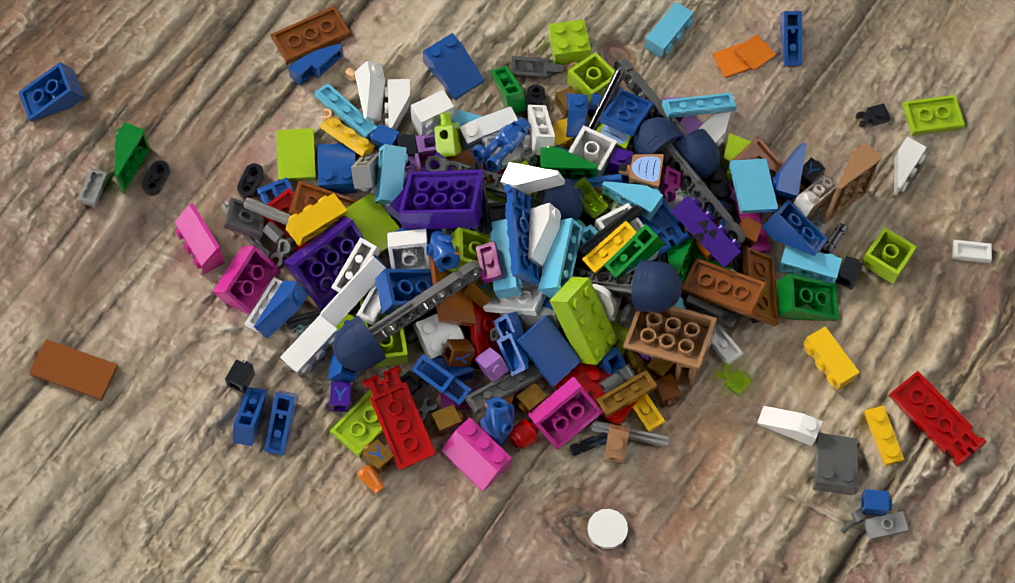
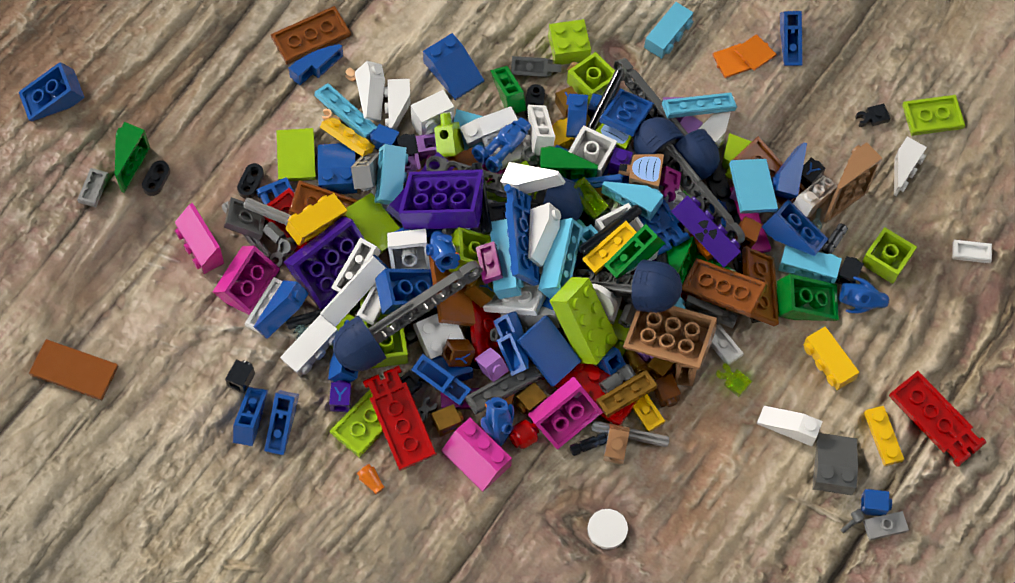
pearl gold brick [363,439,394,475] -> none
none -> blue animal [839,277,890,313]

